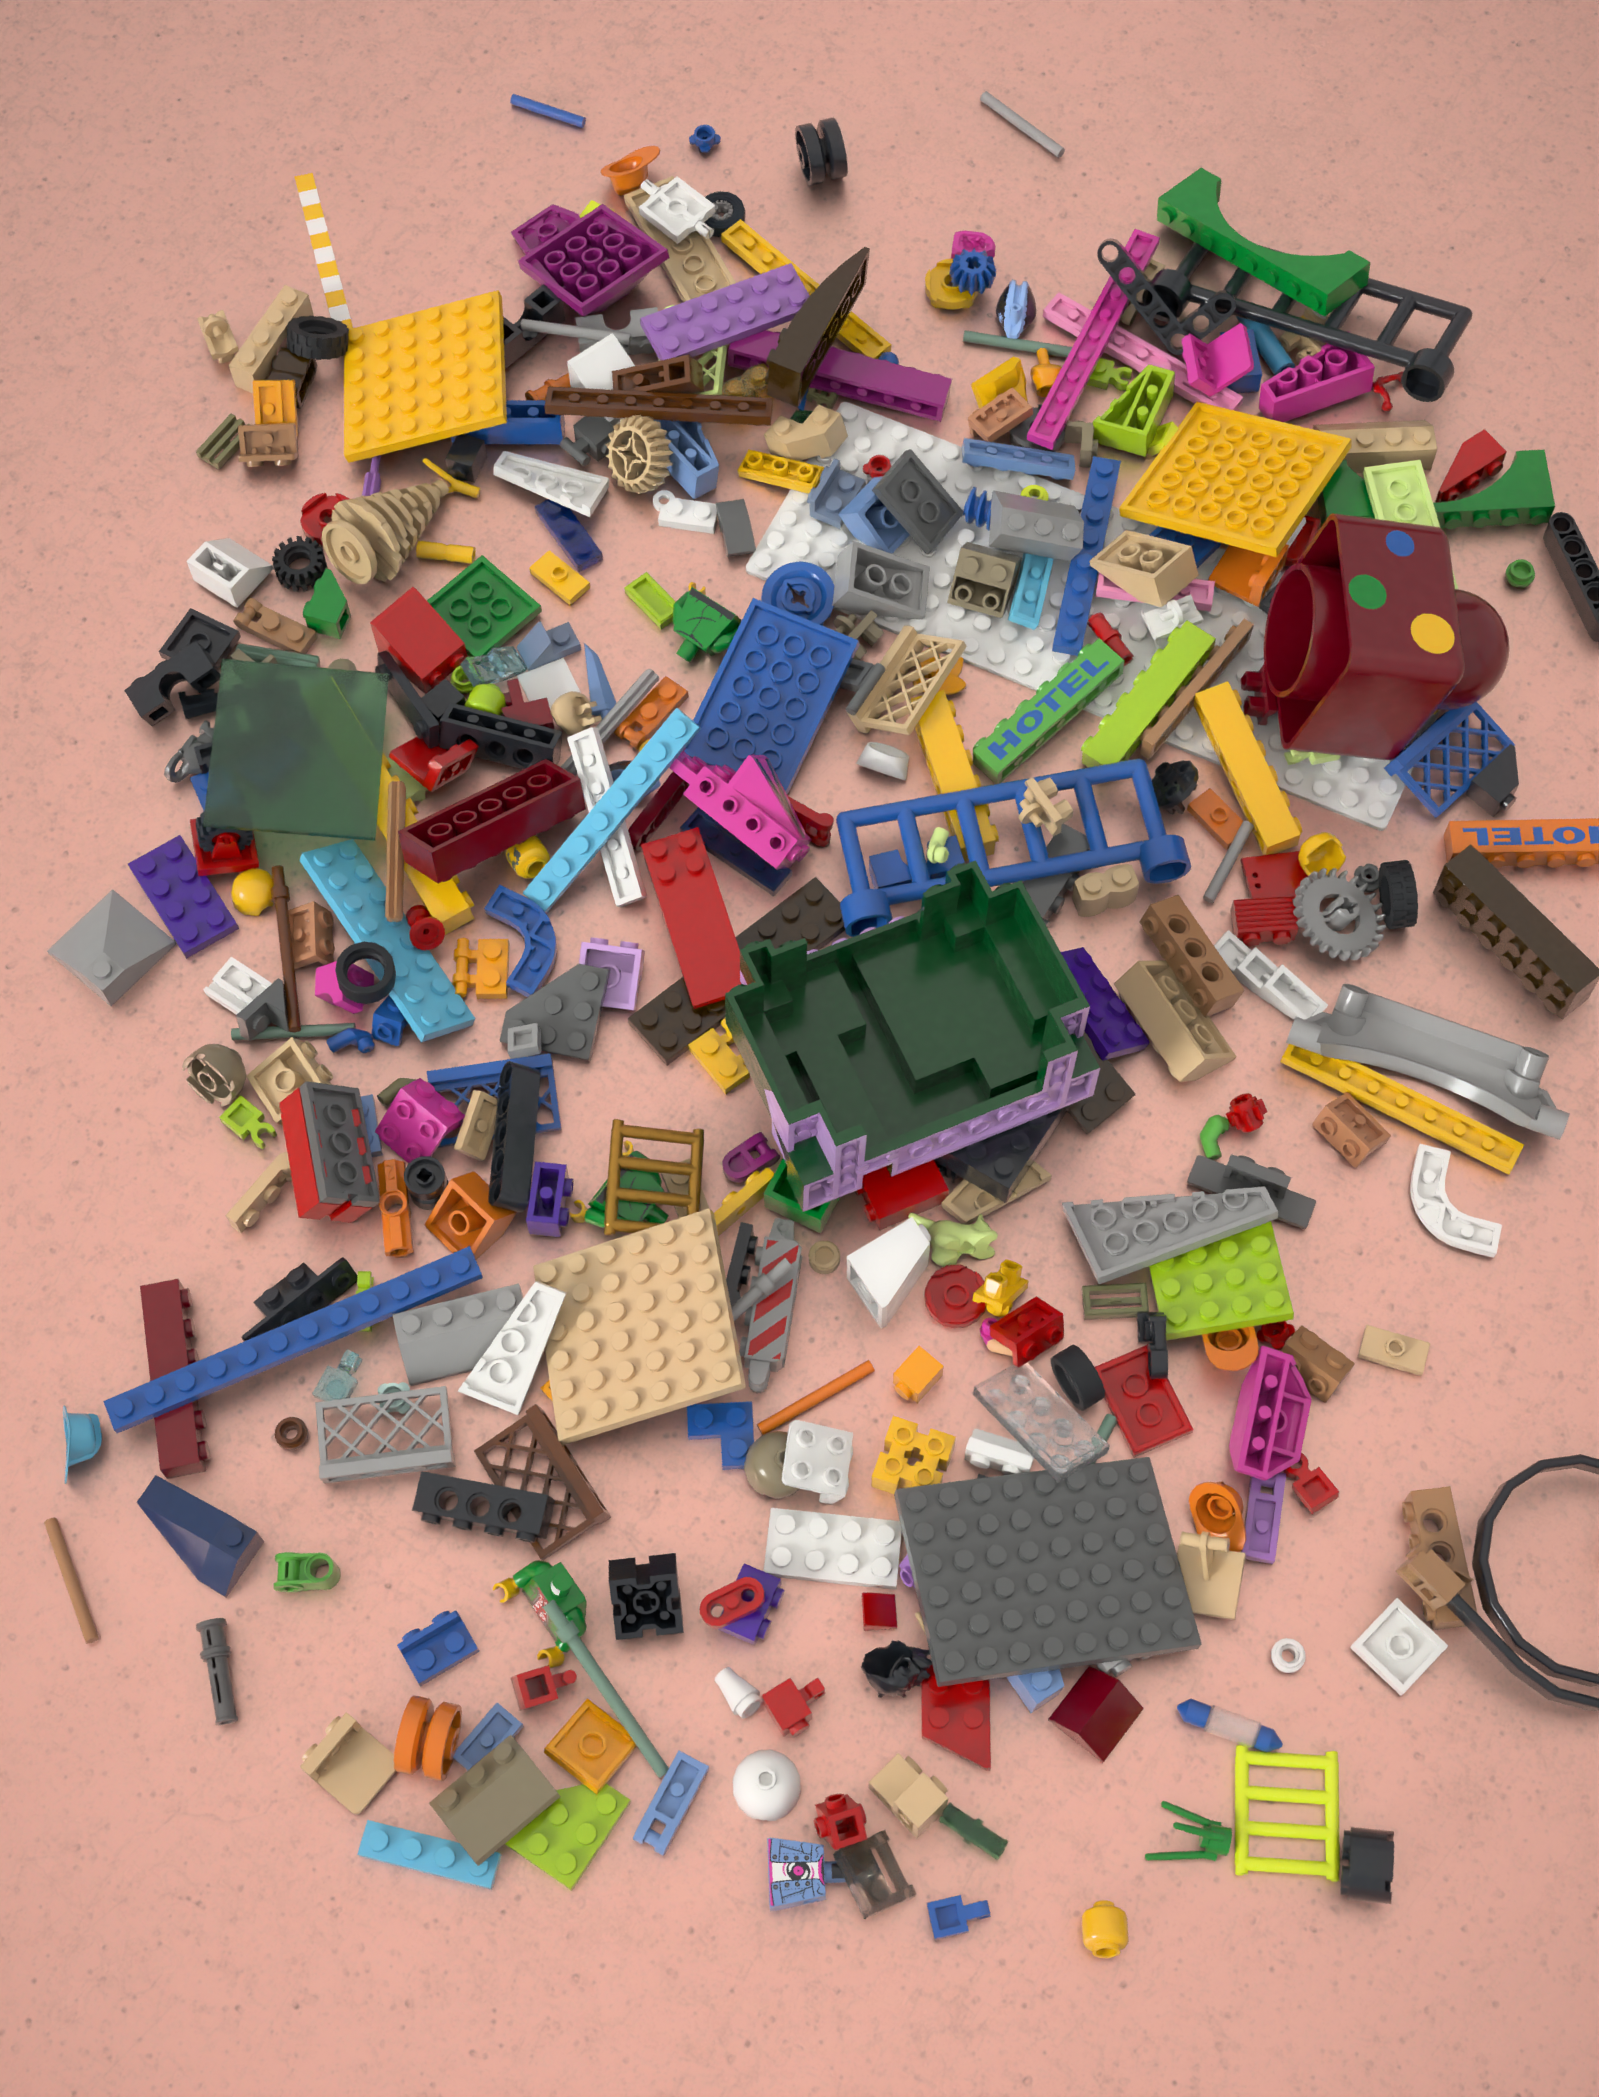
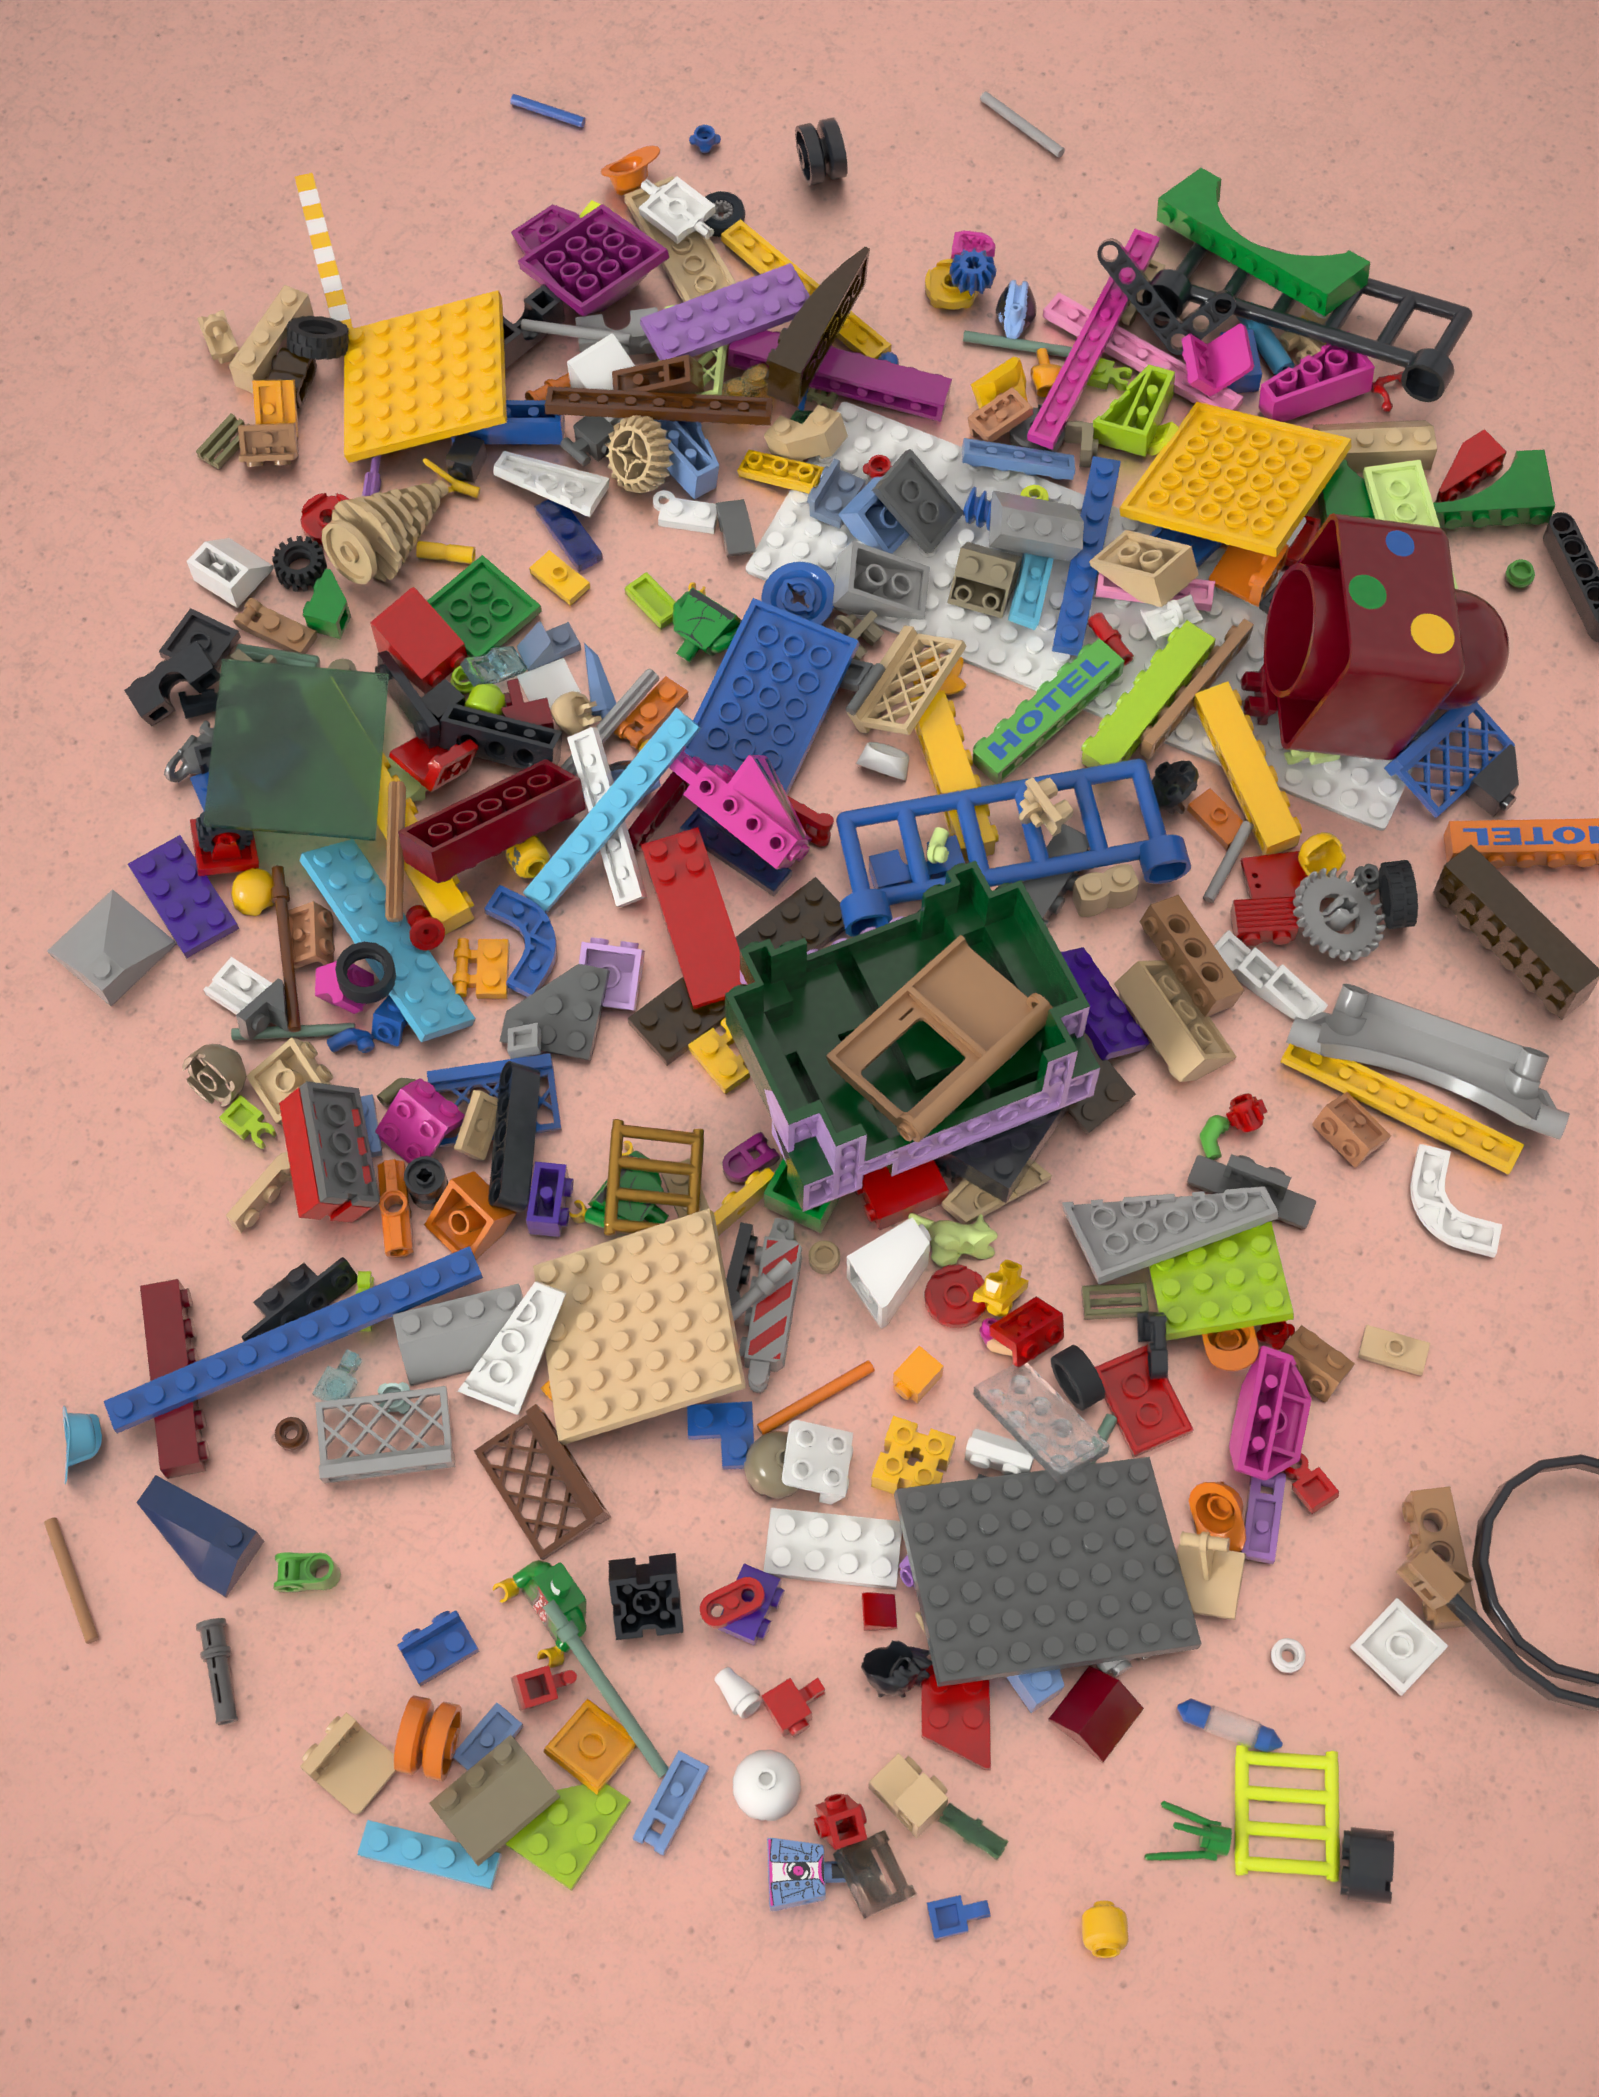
black brick [412,1471,555,1543] -> none
none -> medium nougat piece [826,935,1053,1142]

